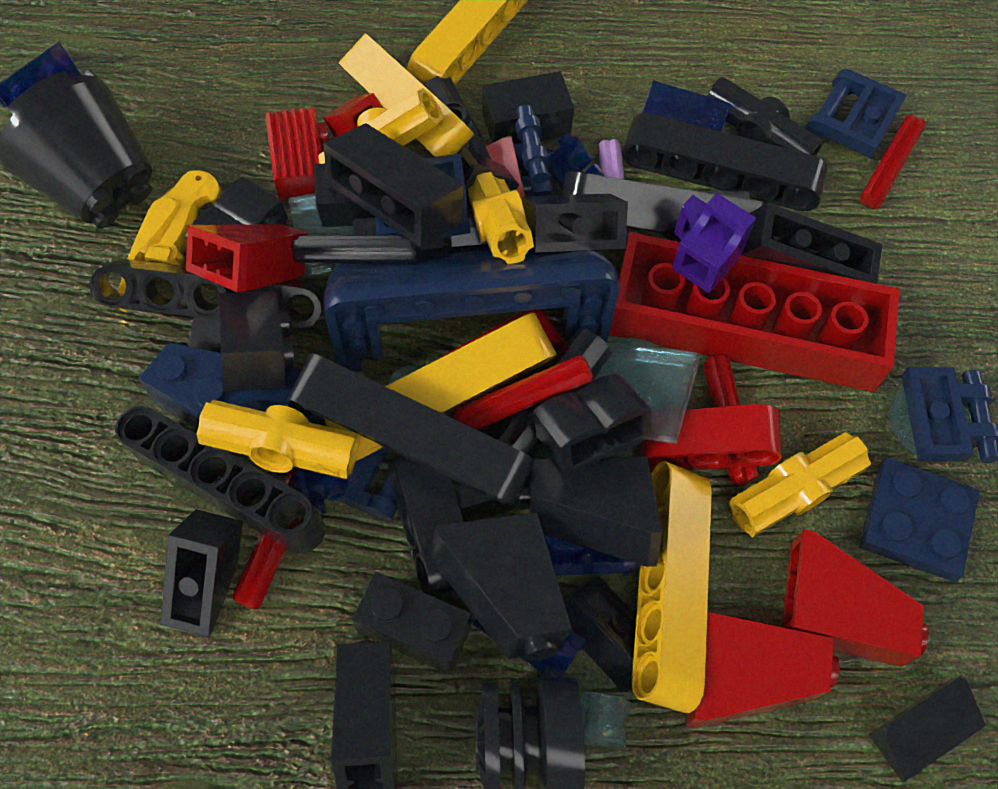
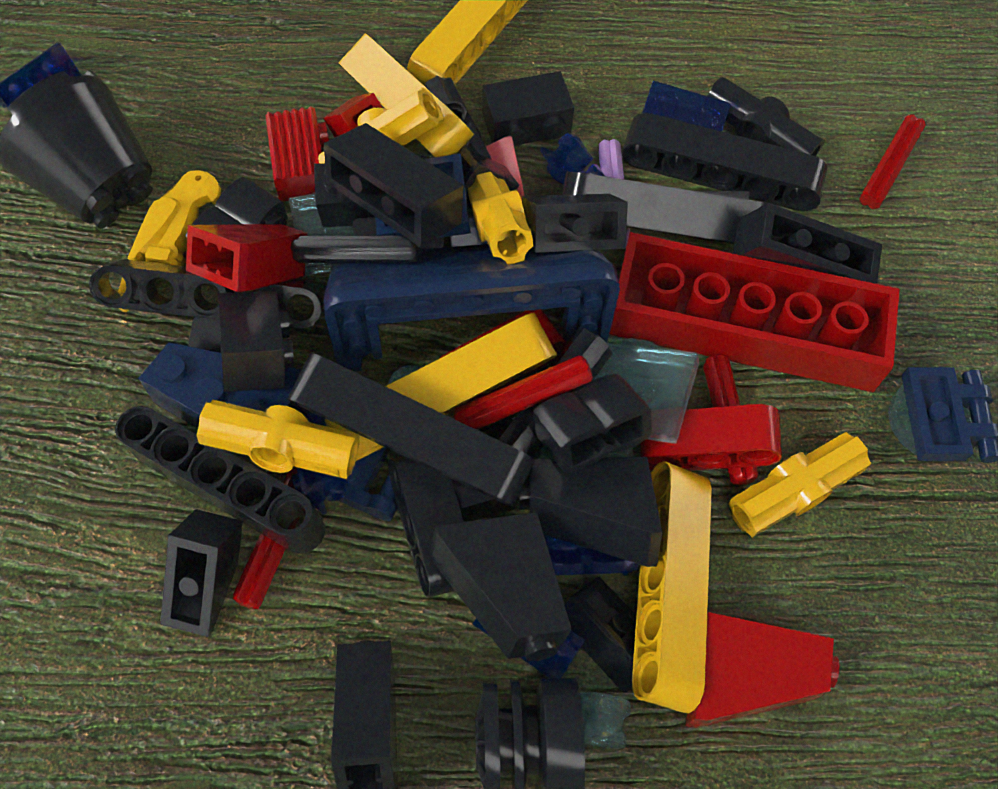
black brick [352,572,471,675] -> none
dark blue plate [513,105,552,196] -> none
dark purple brick [672,193,756,293] -> none
red slope [781,529,929,667] -> none
dark blue plate [805,69,906,158] -> none
dark blue plate [859,457,980,582] -> none
black slope [869,675,986,782] -> none

